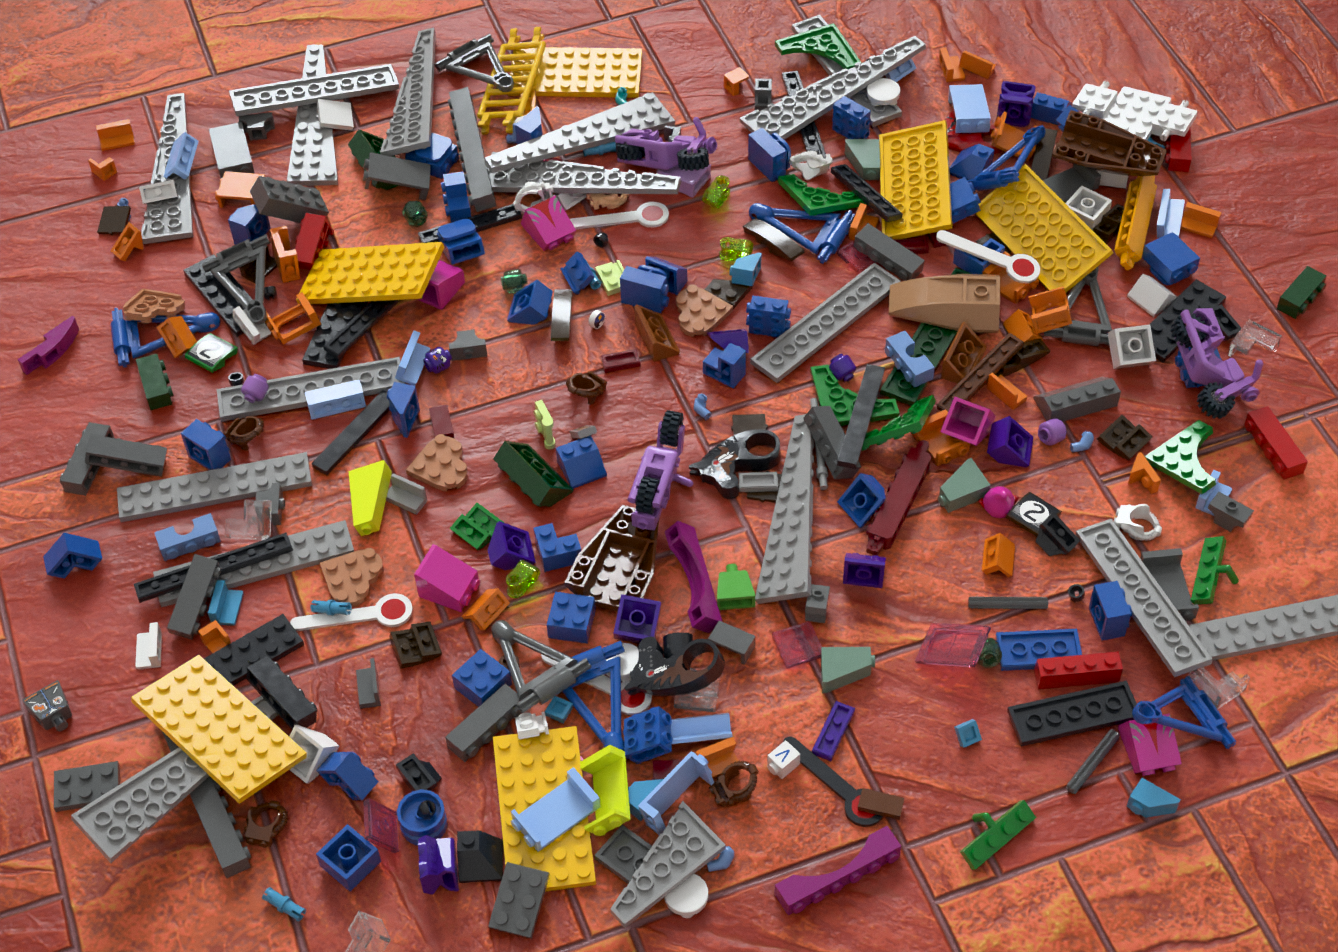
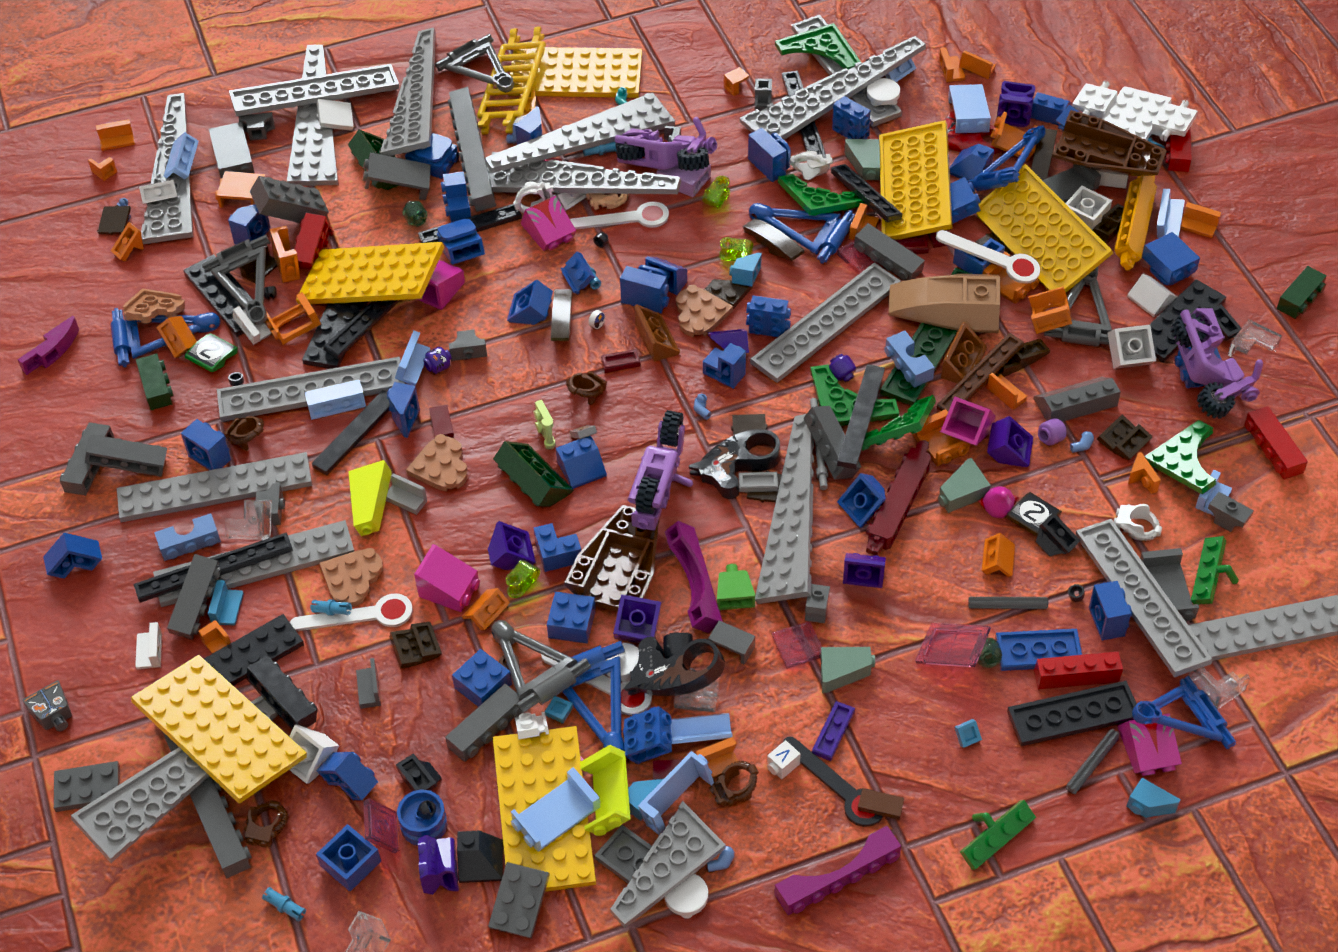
medium lavender head [241,374,269,403] -> none
green slope [449,503,504,550] -> none
clear green head [501,269,528,293] -> none
yellowish green plate [595,260,624,296] -> none
orange panel [1003,309,1043,343] -> none

